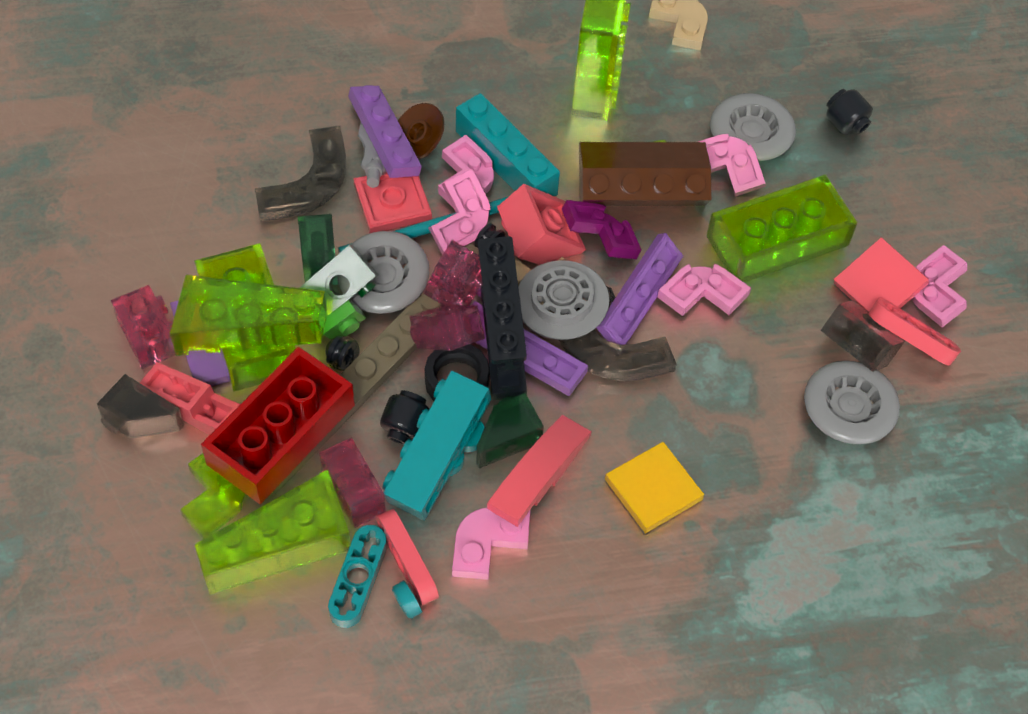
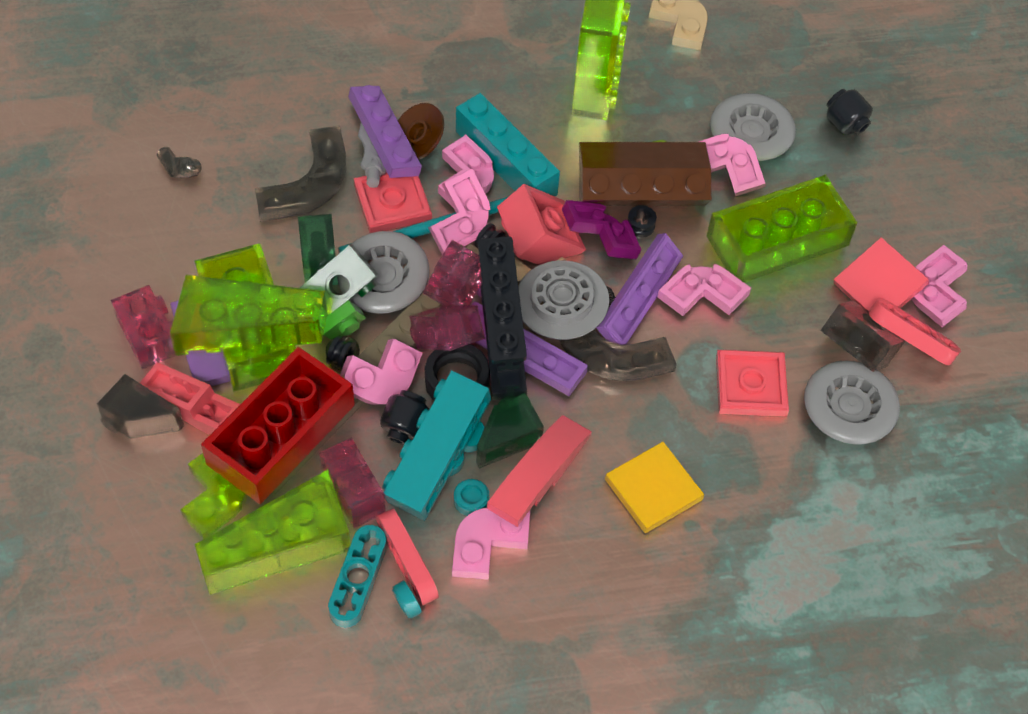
none -> clear smoke arm [157,147,202,178]
none -> bright pink plate [340,339,422,405]
none -> teal tile [454,479,489,516]
none -> black bush [628,205,657,238]
none -> coral tile [716,350,789,417]

